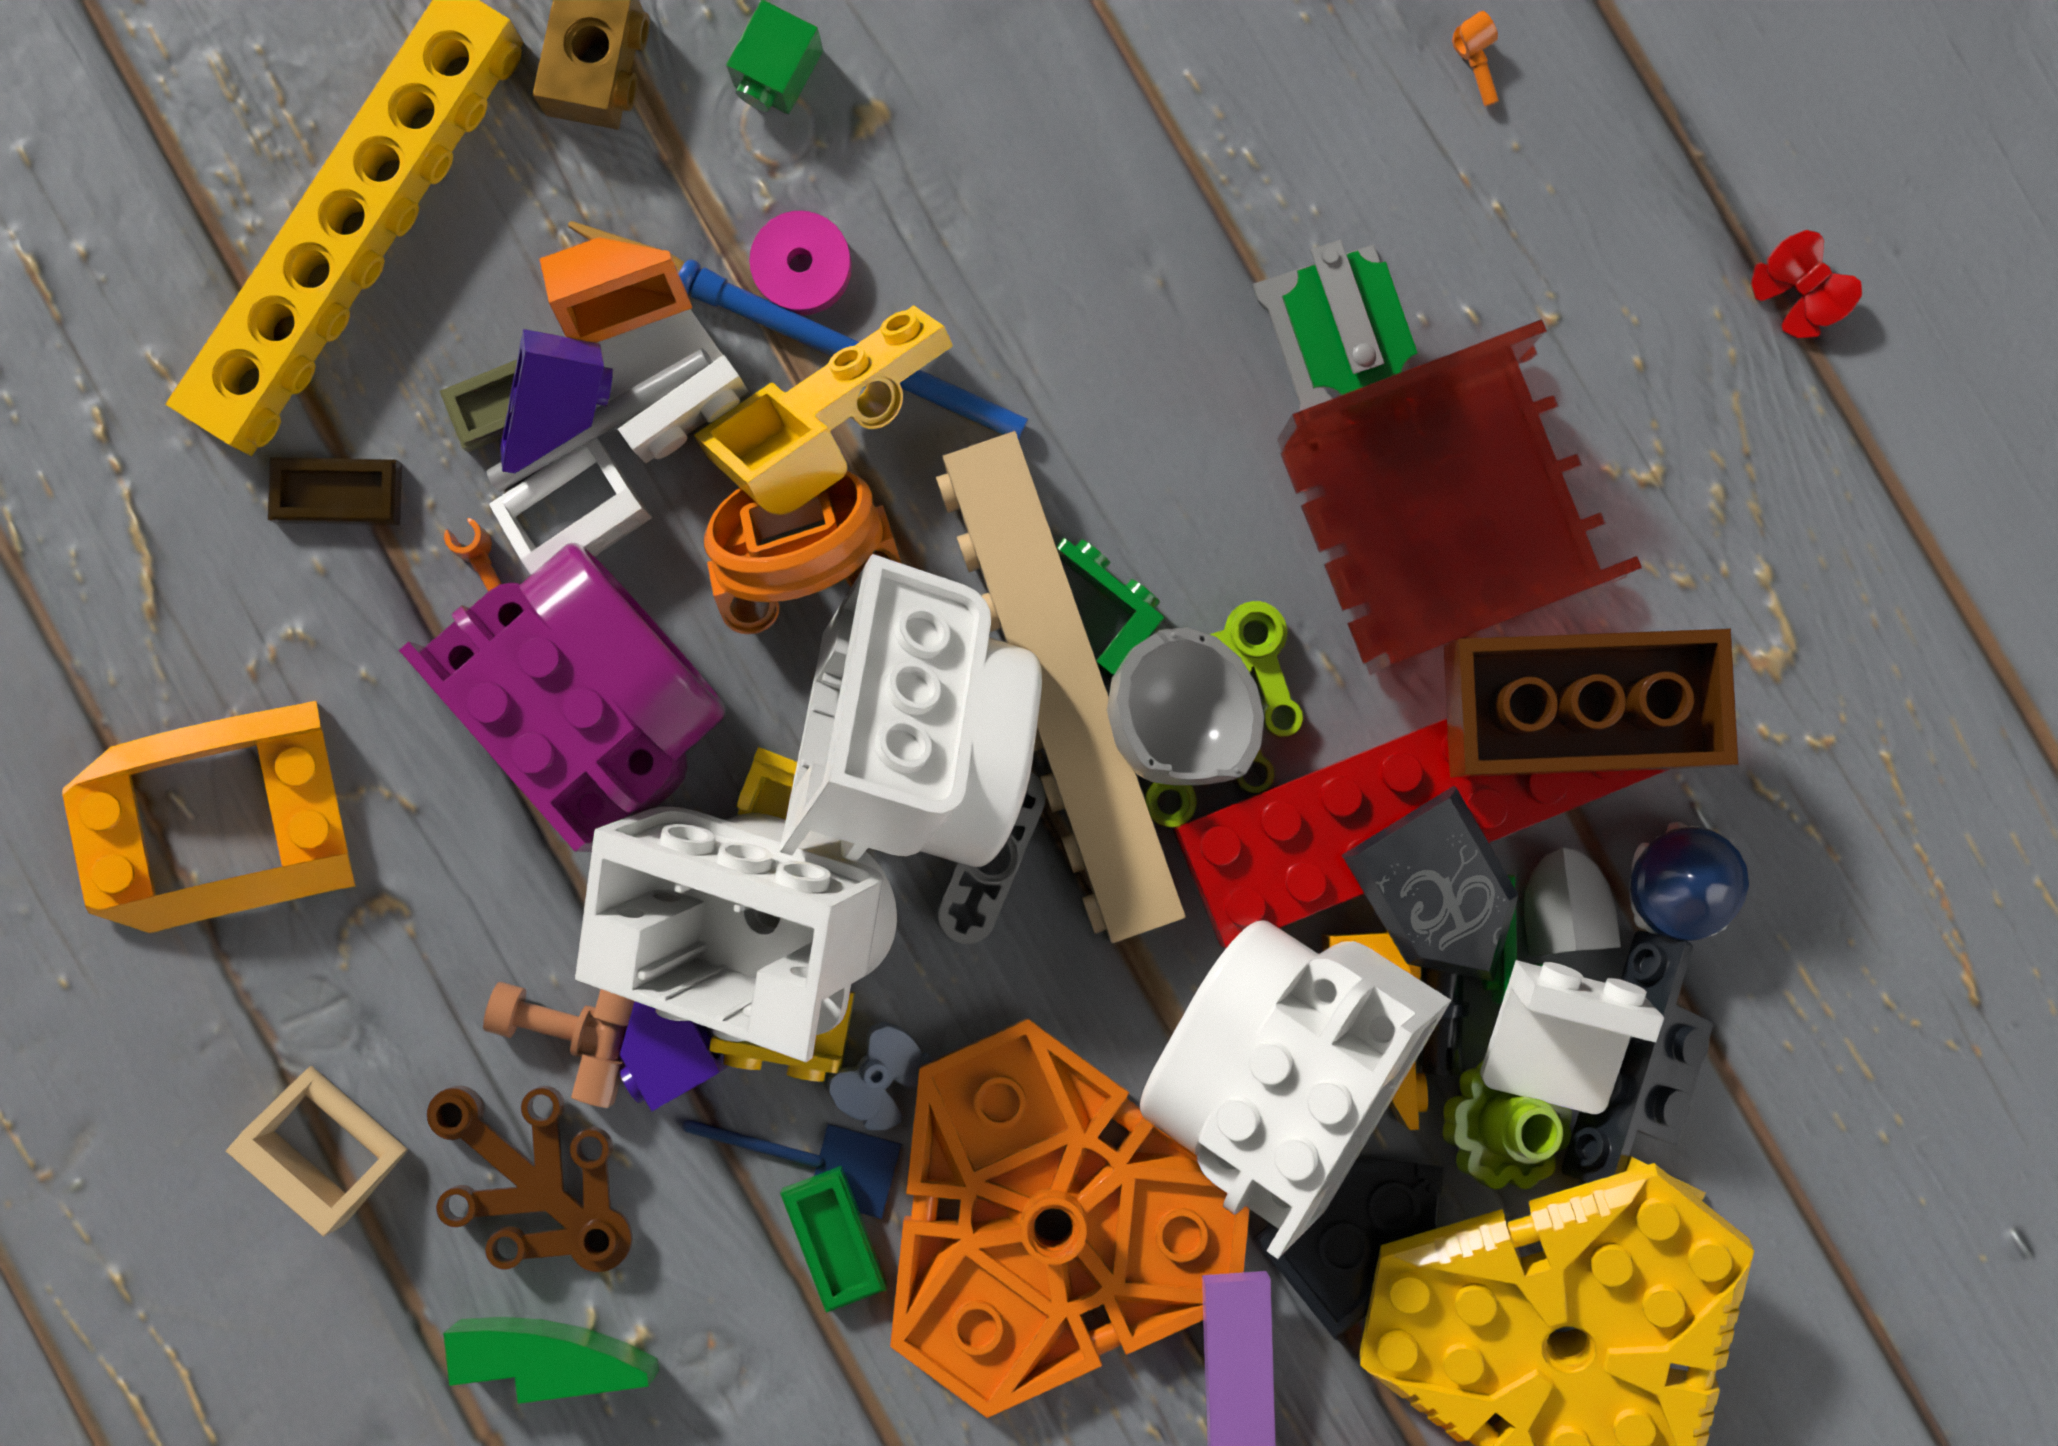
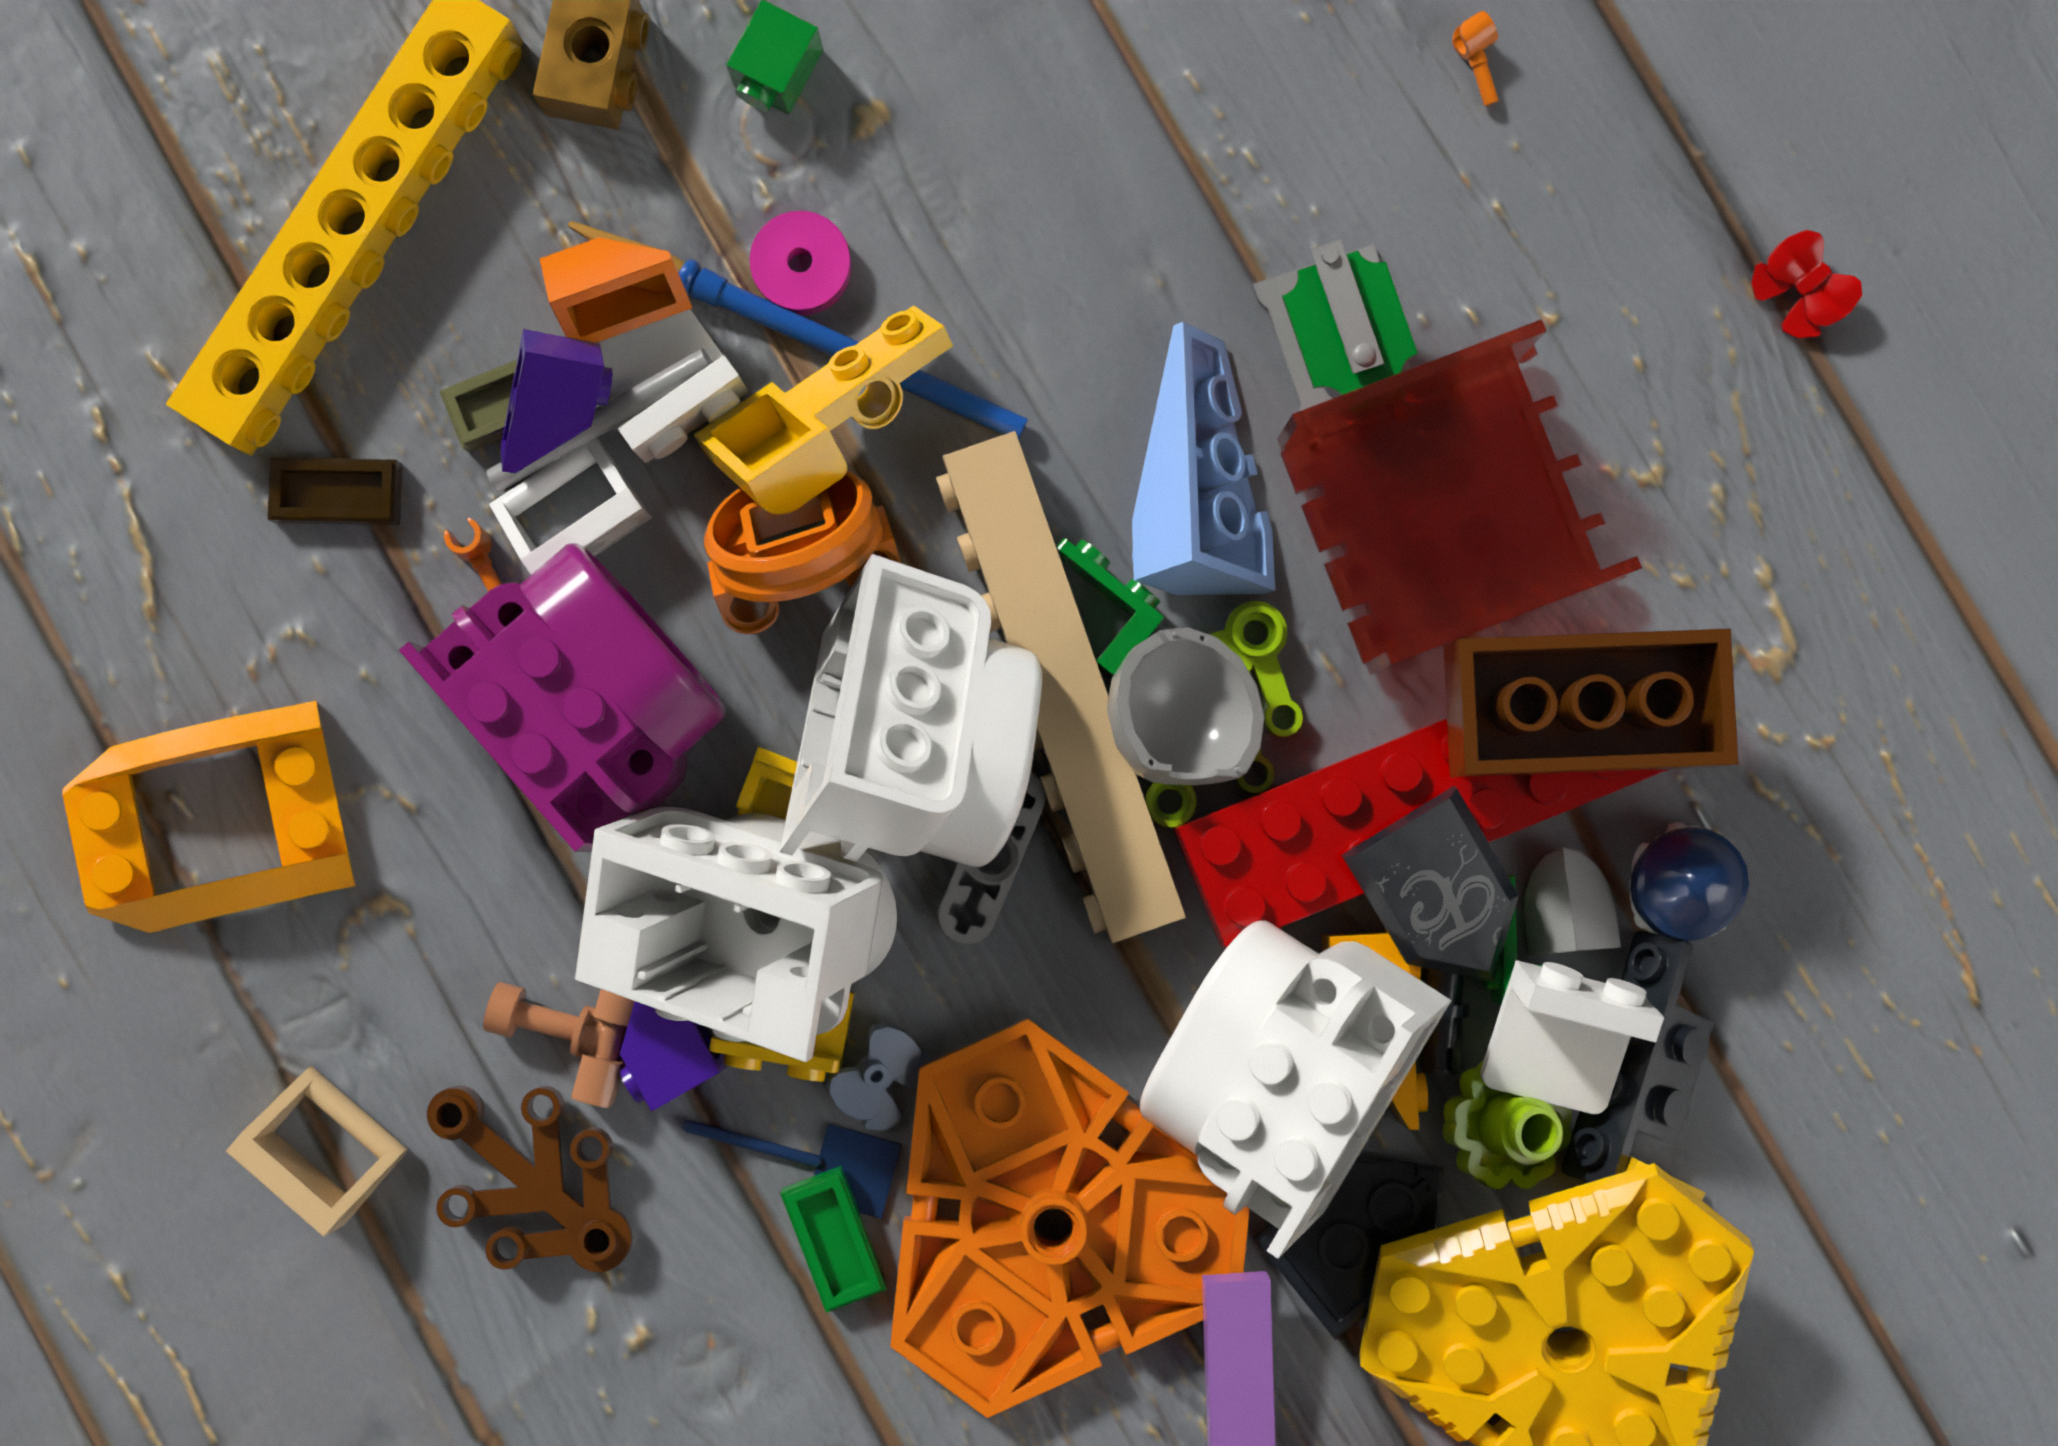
green slope [443,1317,659,1404] -> none
none -> light blue wedge [1132,322,1275,595]

